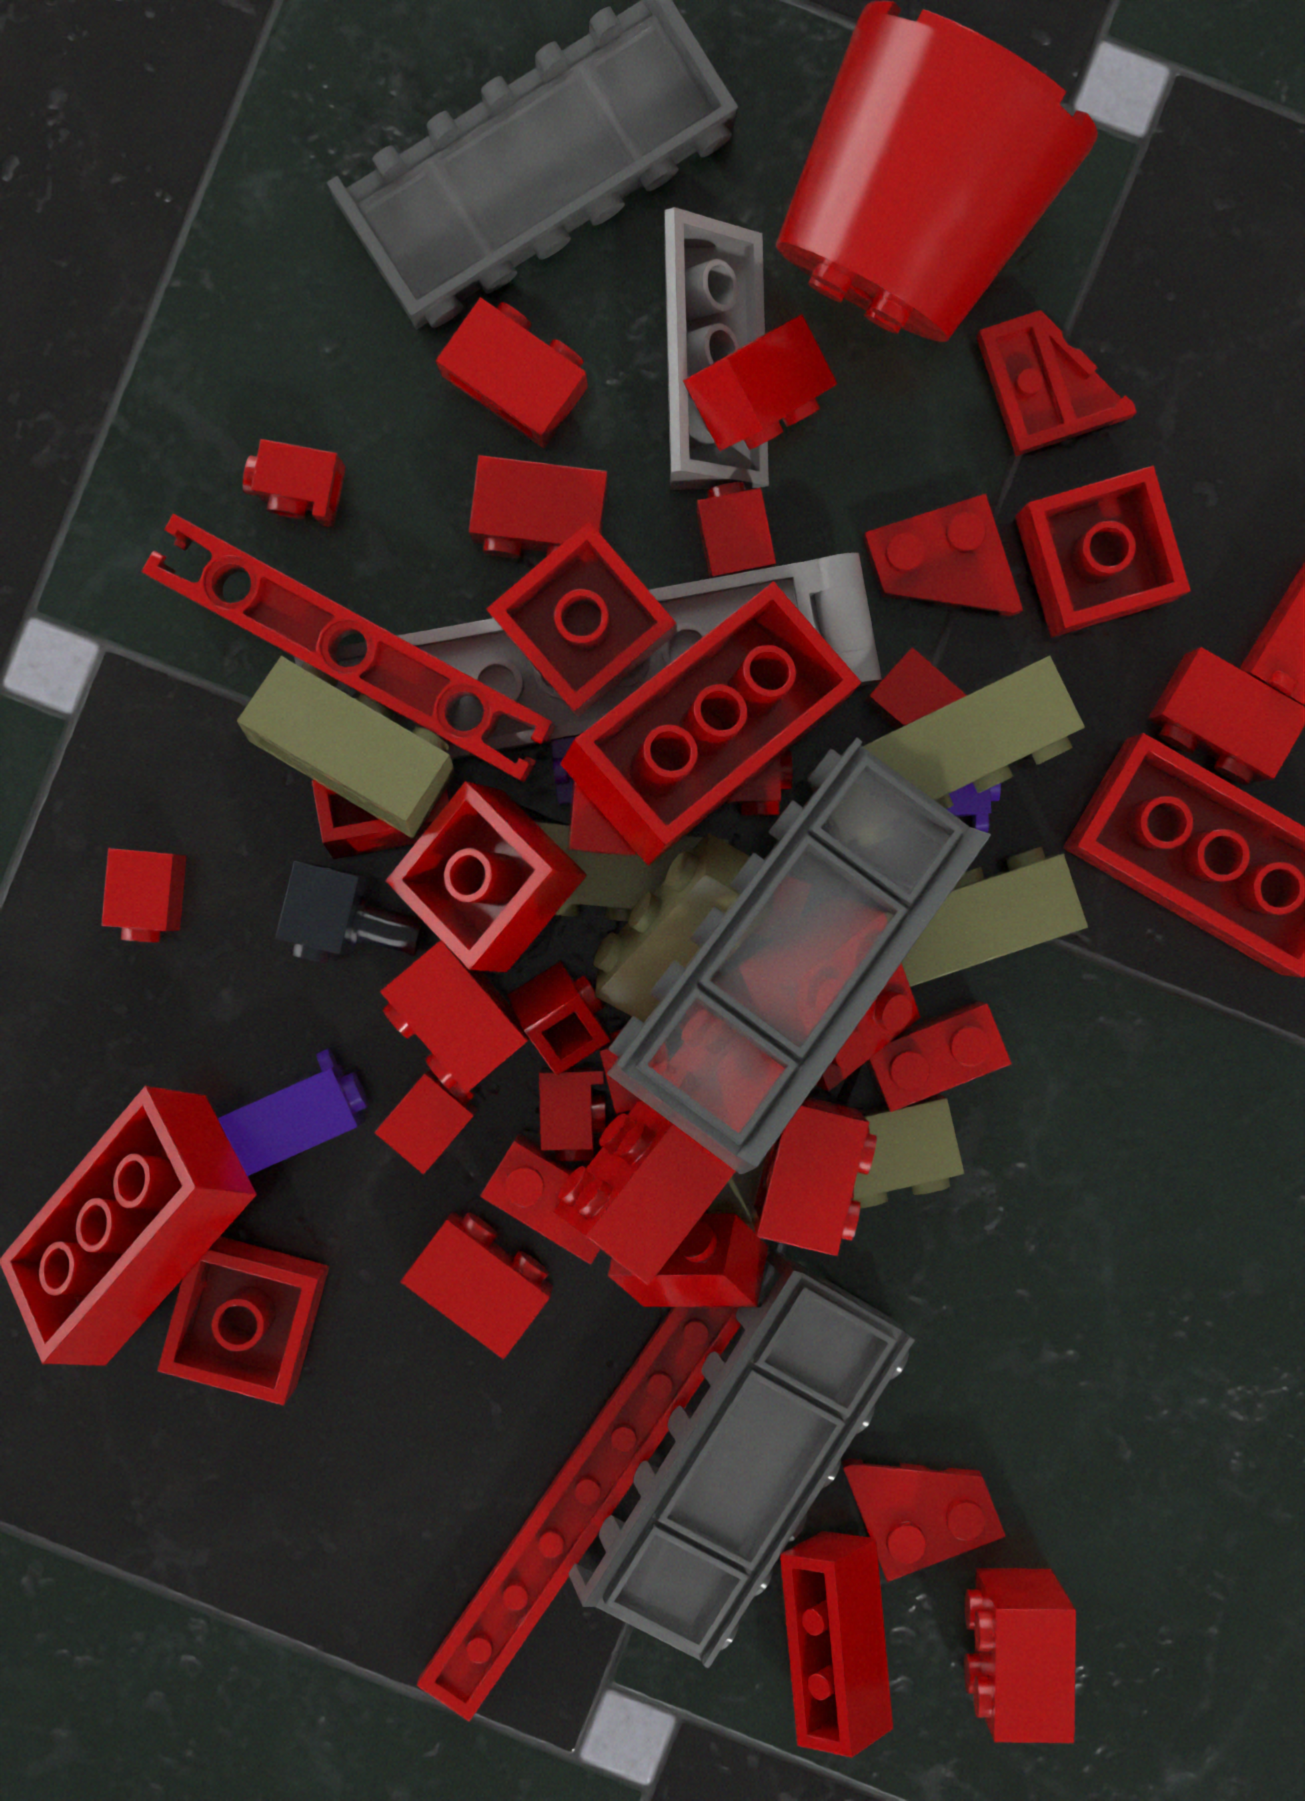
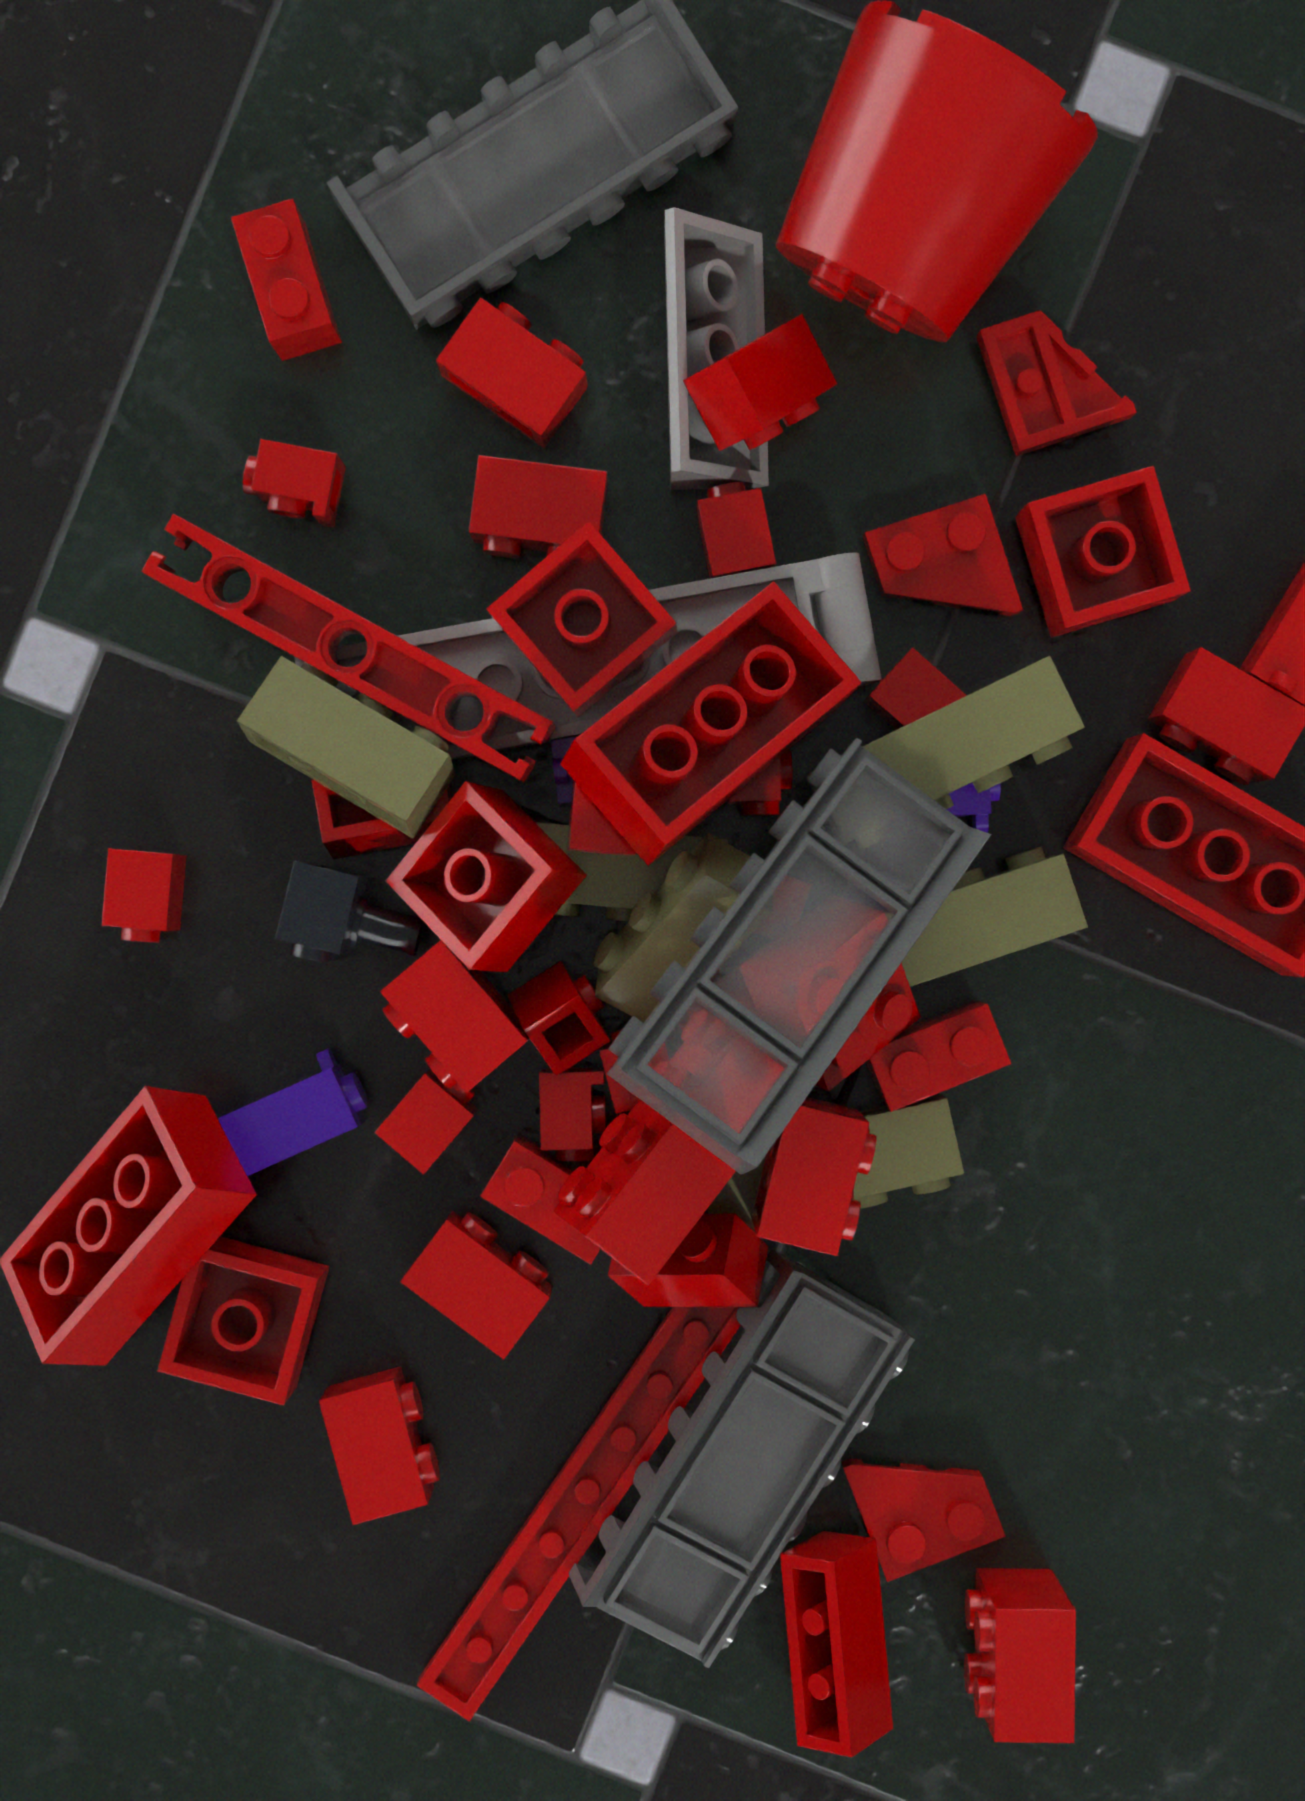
none -> red brick [231,198,342,361]
none -> red brick [319,1366,440,1525]

